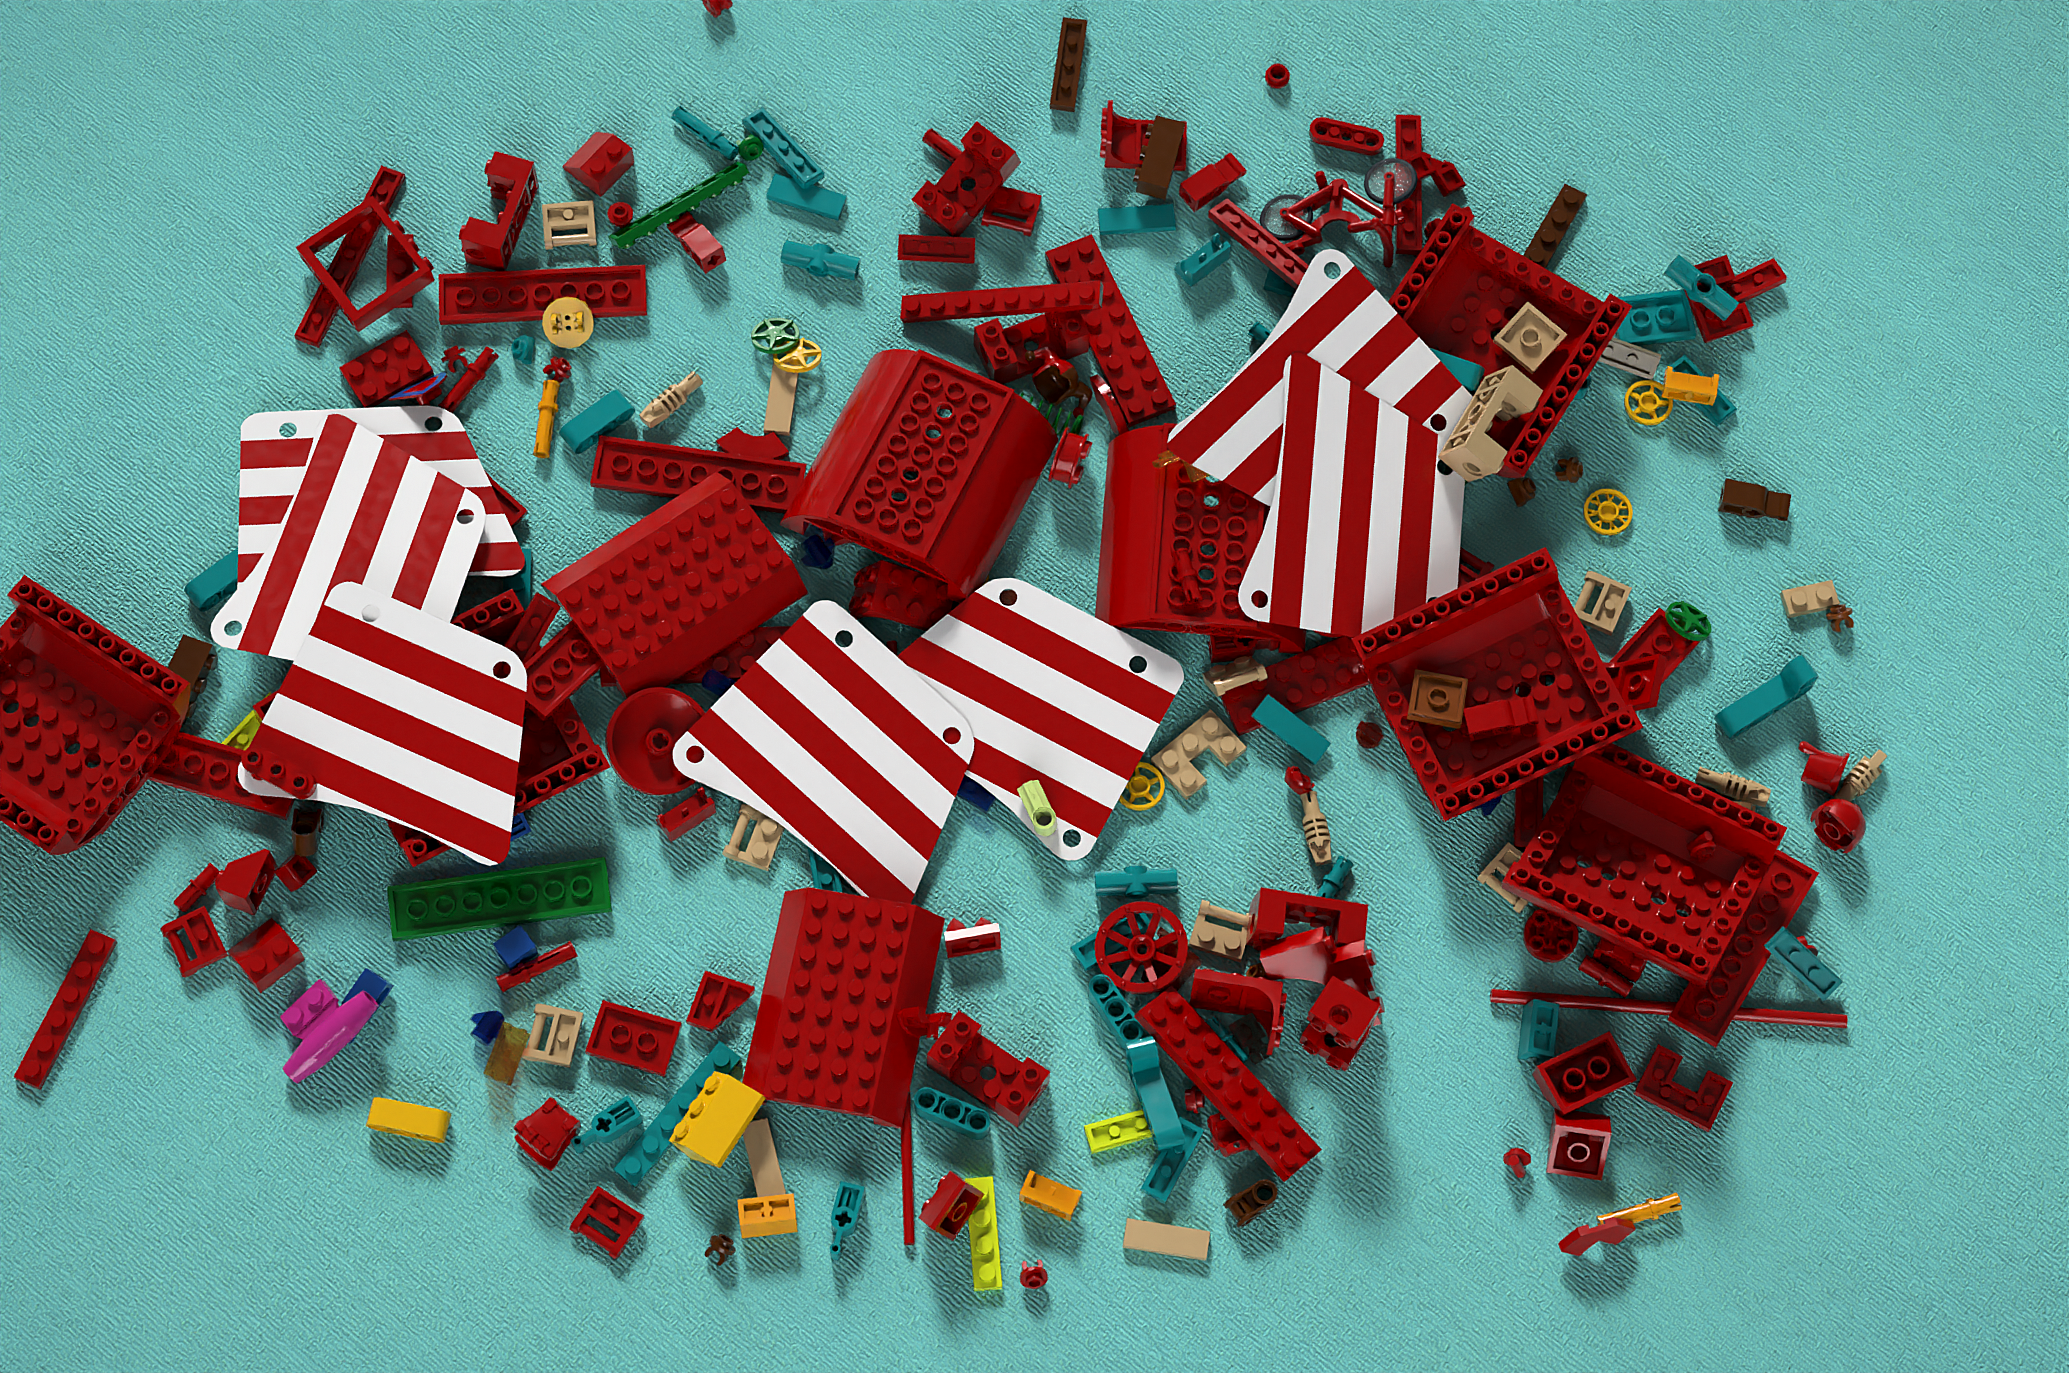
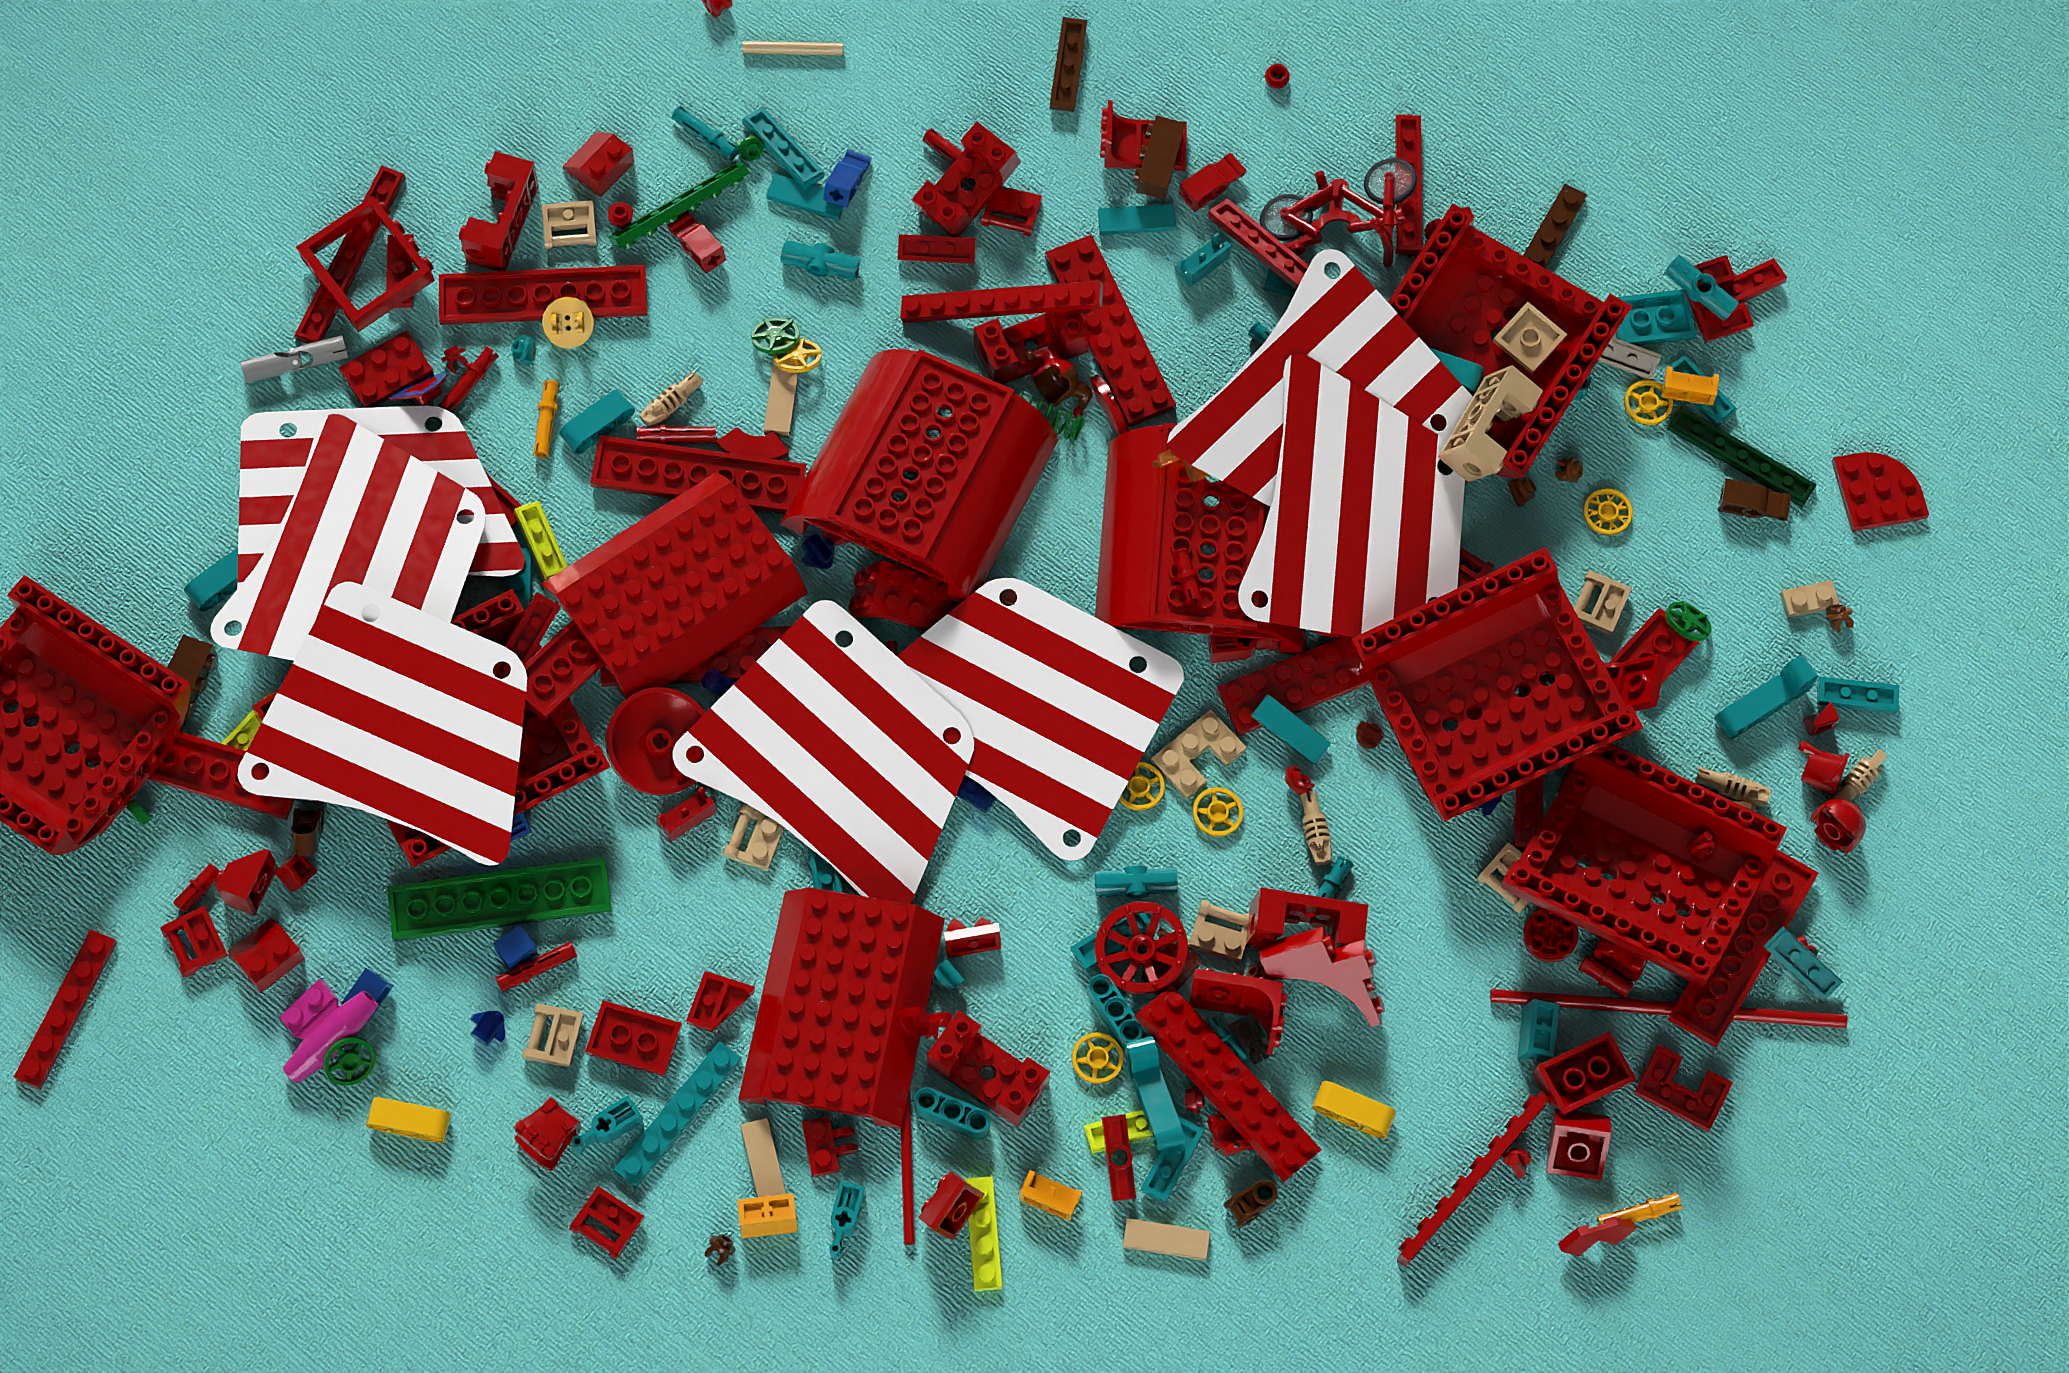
red plate [241,745,317,799] -> none
clear orange hinge [483,1021,530,1087] -> none
red plate [543,356,572,383] -> none
yellow slope [668,1071,766,1168] -> none
yellowish green piece [1017,780,1057,836] -> none
red plate [1020,1259,1048,1289] -> none
red wheel [1048,427,1093,489] -> none
tan plate [1202,656,1267,697] -> none
red plate [1299,976,1381,1072] -> none
red plate [1309,117,1384,156] -> none
red tile [1400,151,1466,197] -> none
dark orange plate [1407,669,1468,729] -> none
red piece [1463,696,1539,741] -> none
none -> green tile [126,799,152,825]
none -> light grey piece [240,335,349,384]
none -> green wheel [323,1037,375,1086]
none -> neon yellow tile [513,500,568,582]
none -> red pin [637,424,716,444]
none -> tan piece [742,41,843,56]
none -> red hinge [802,1116,858,1178]
none -> blue piece [823,150,872,208]
none -> teal plate [934,959,965,991]
none -> yellow wheel [1072,1033,1124,1084]
none -> red piece [1101,1114,1136,1201]
none -> yellow wheel [1192,787,1243,837]
none -> yellow beam [1312,1081,1396,1139]
none -> red plate [1397,1091,1550,1267]
none -> dark green tile [1667,406,1817,508]
none -> red slope [1803,702,1839,736]
none -> teal plate [1817,676,1899,714]
none -> red plate [1832,452,1929,532]

